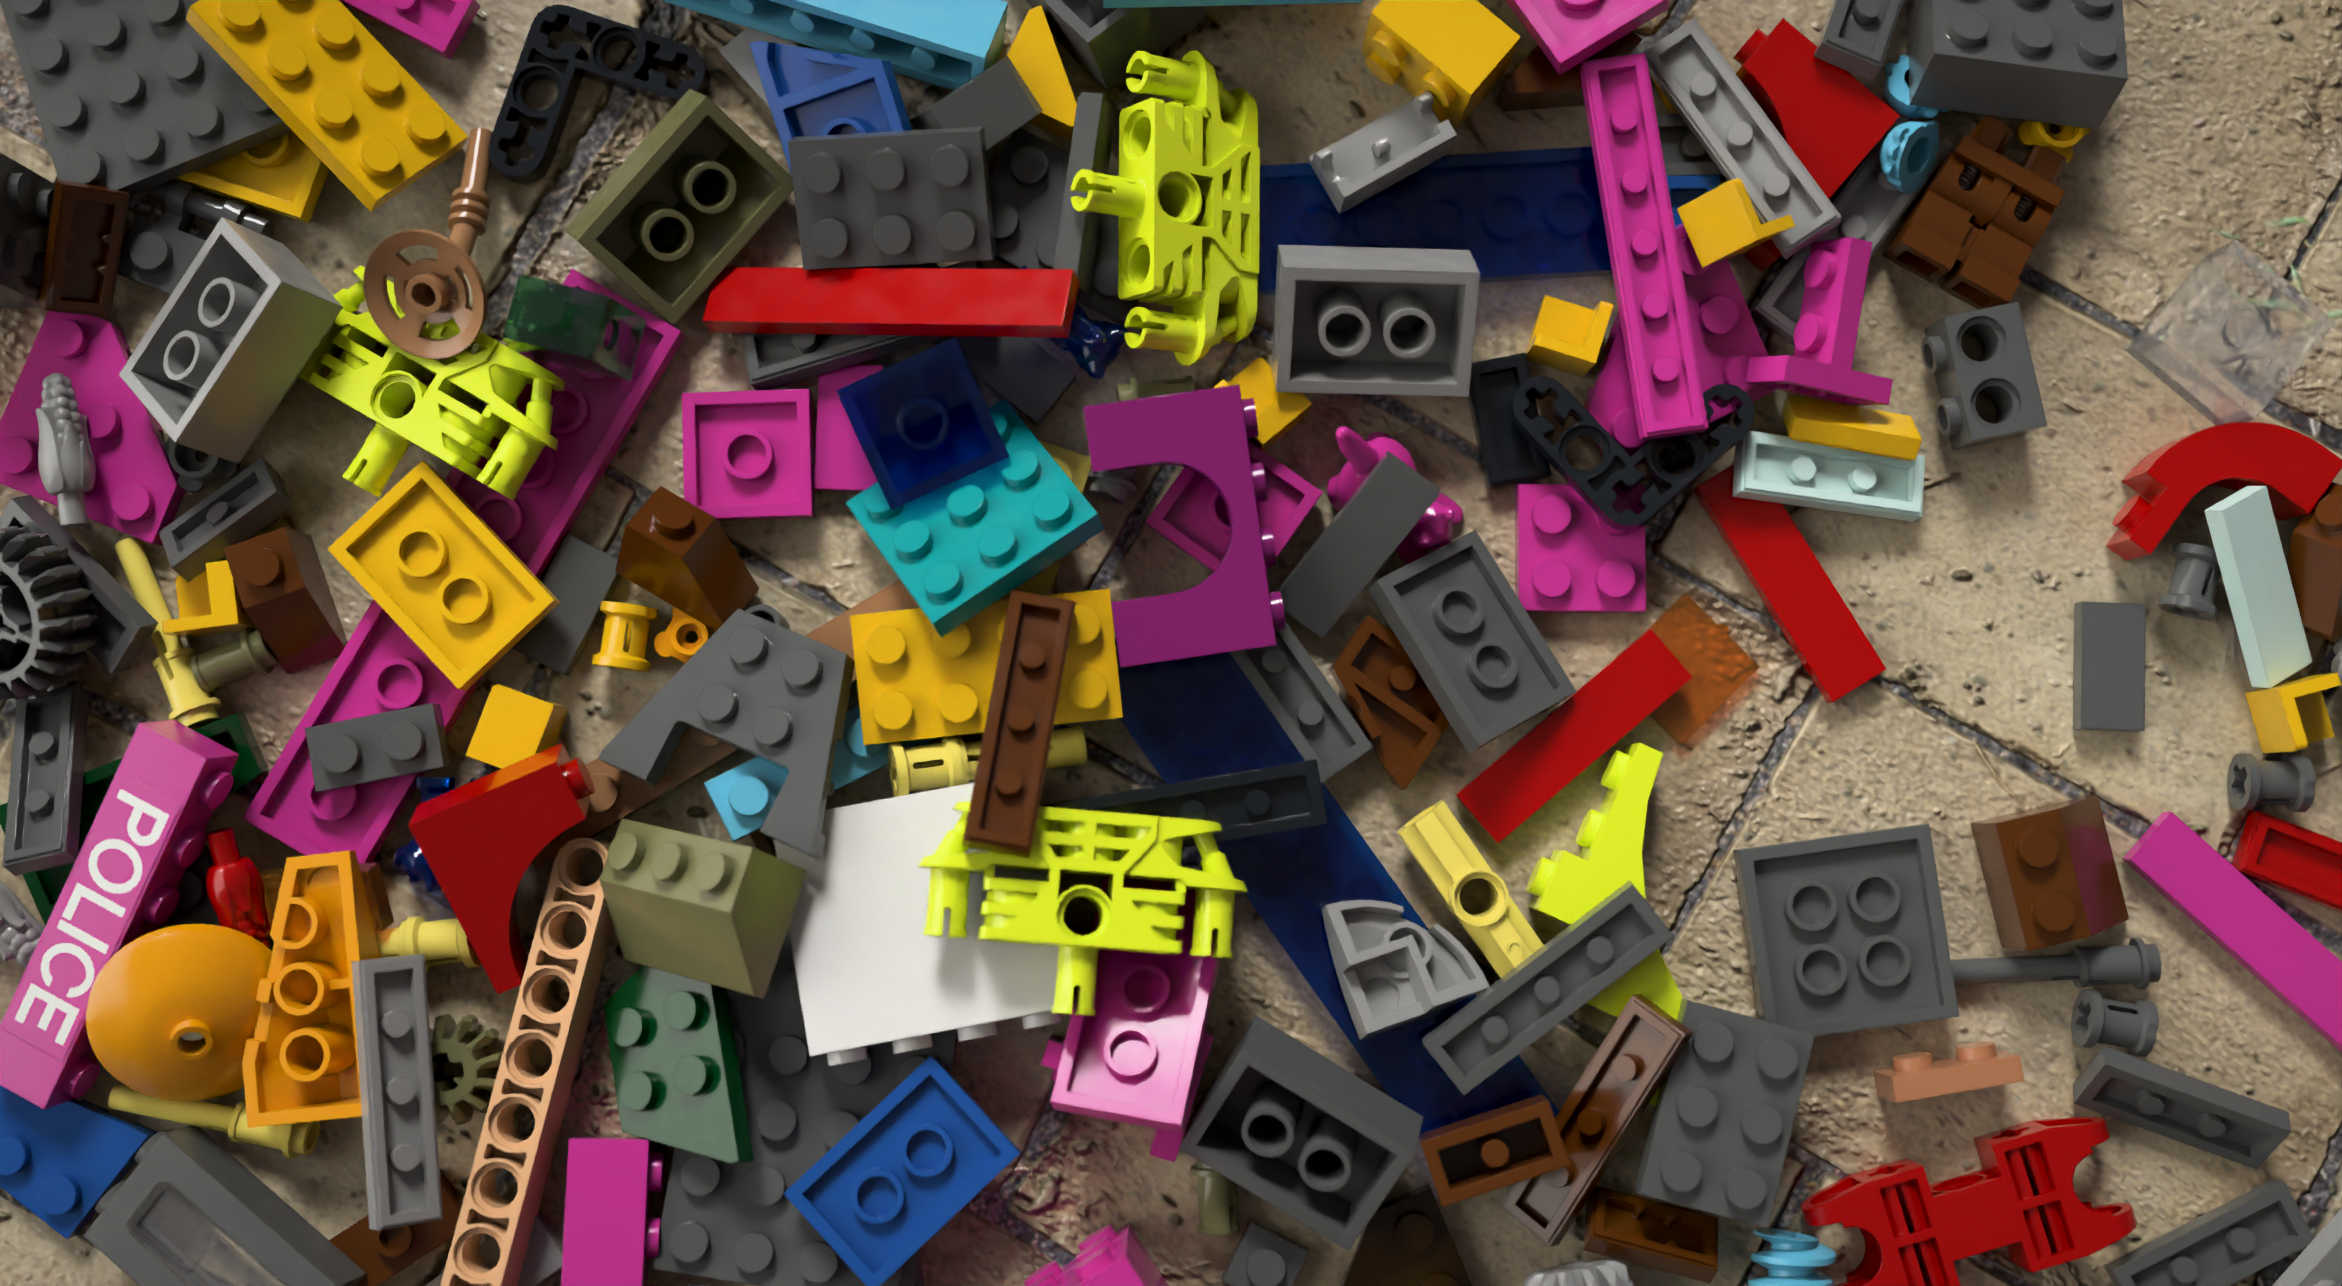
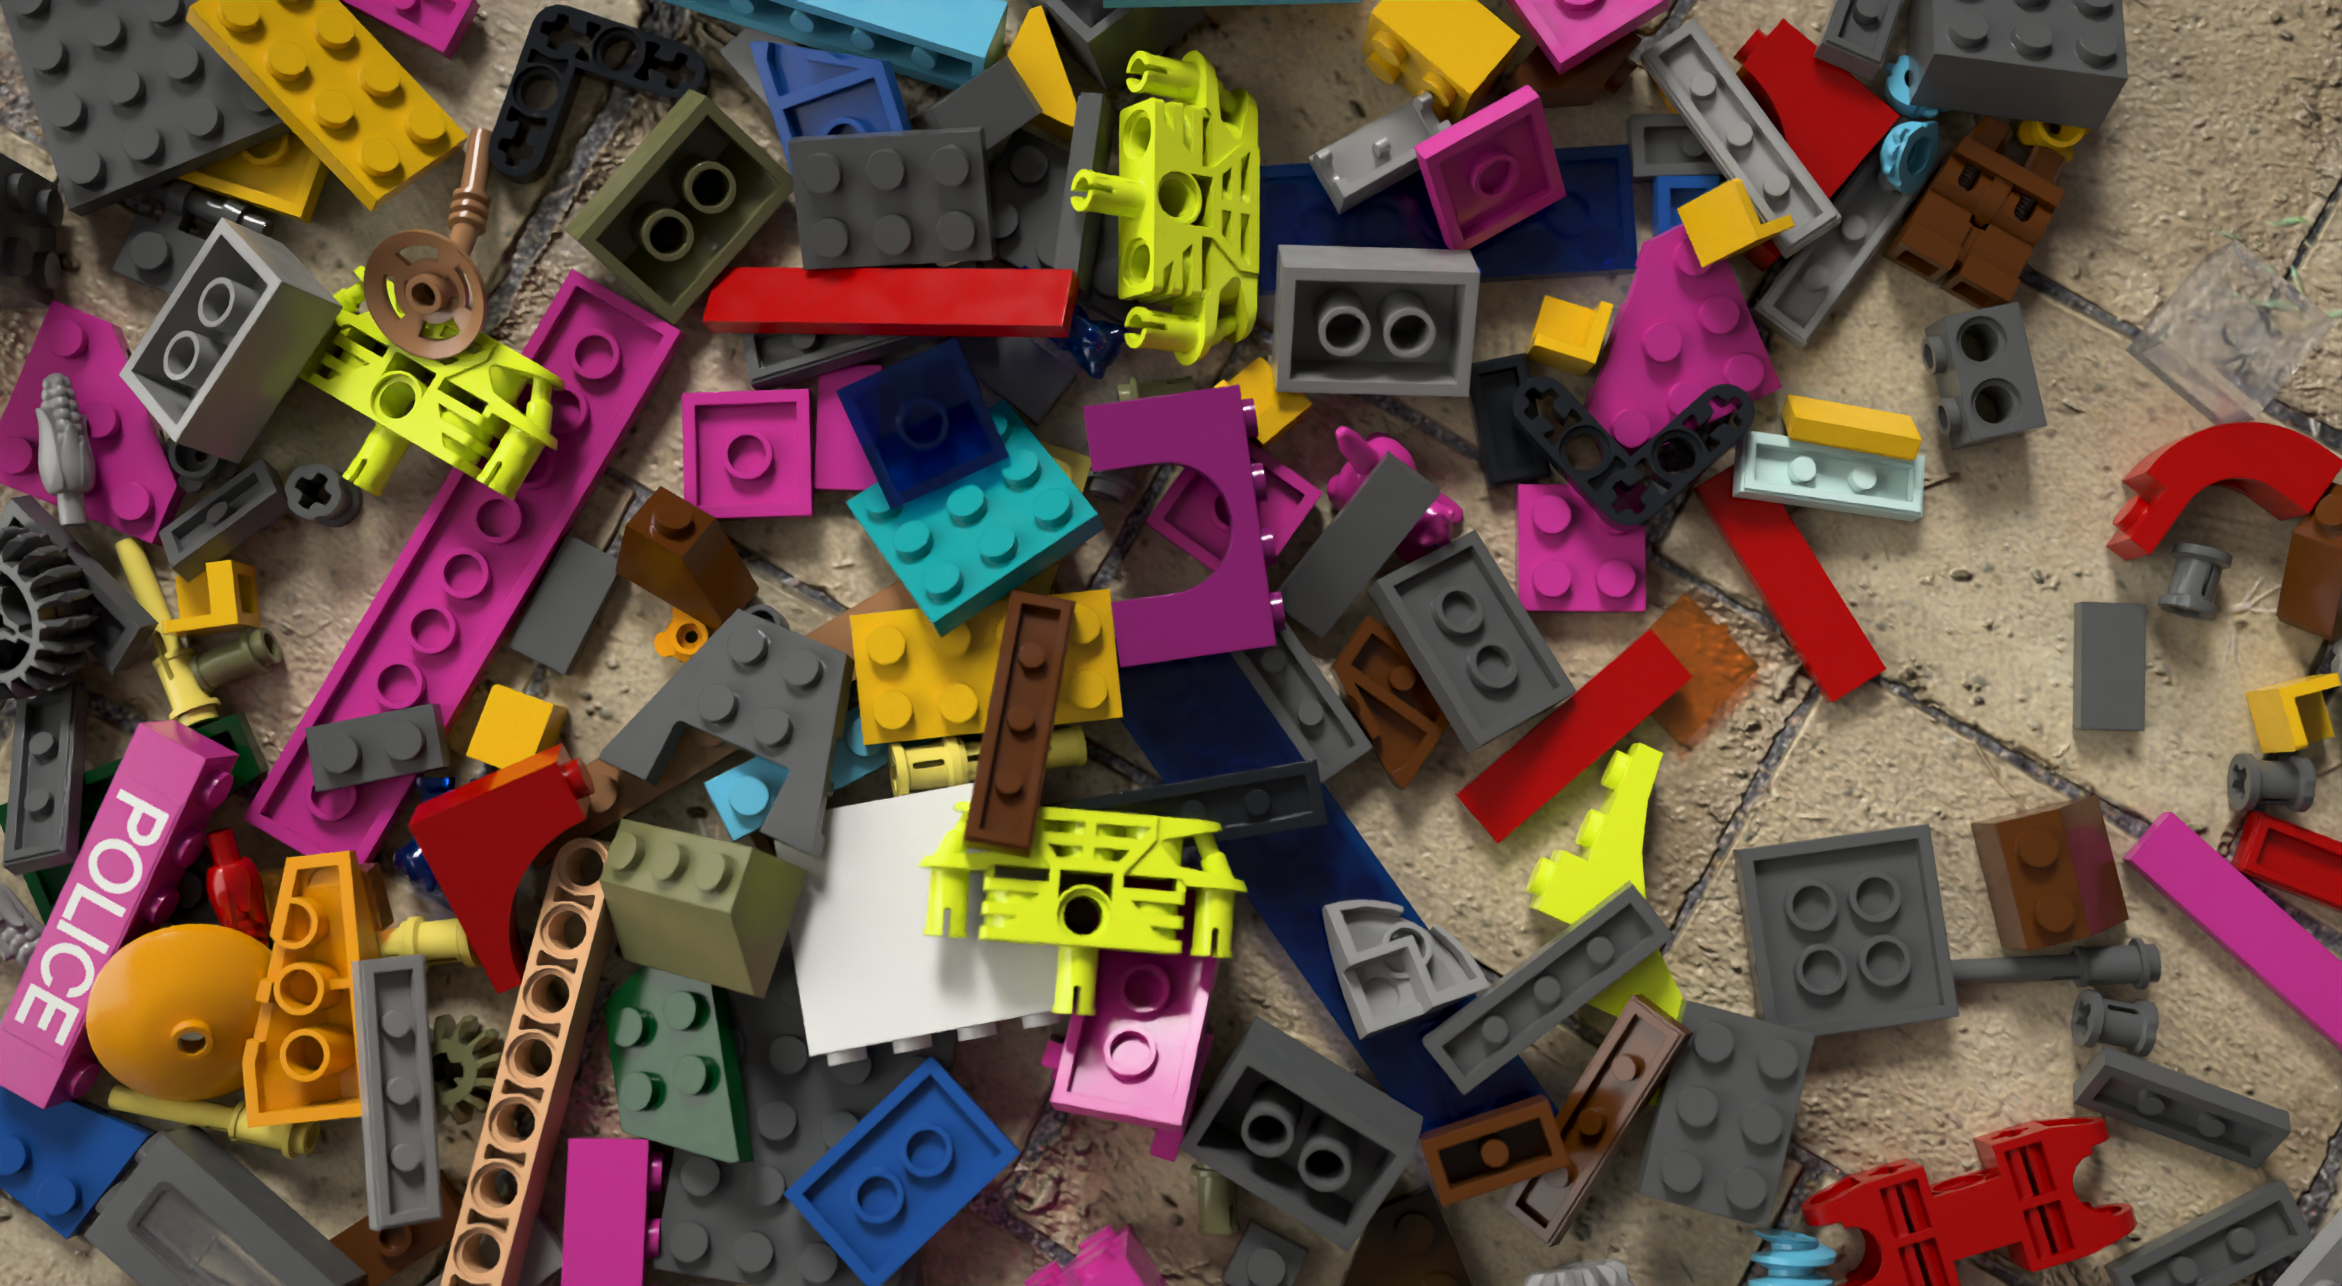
reddish brown plate [38,179,129,318] -> none
reddish brown slope [223,526,348,675] -> none
yellow plate [327,460,560,691] -> none
clear green torso [503,275,646,382] -> none
yellow bush [592,601,659,673] -> none
light yellow piece [1396,800,1544,979] -> none
dark pink tile [1579,52,1708,441] -> none
reddish brown plate [1584,1186,1718,1284] -> none
dark pink bracket [1746,237,1893,406] -> none
nougat plate [1873,1041,2025,1103] -> none
light aqua tile [2204,486,2312,688] -> none
none -> dark grey bush [285,463,363,528]
none -> dark pink plate [1414,85,1567,250]

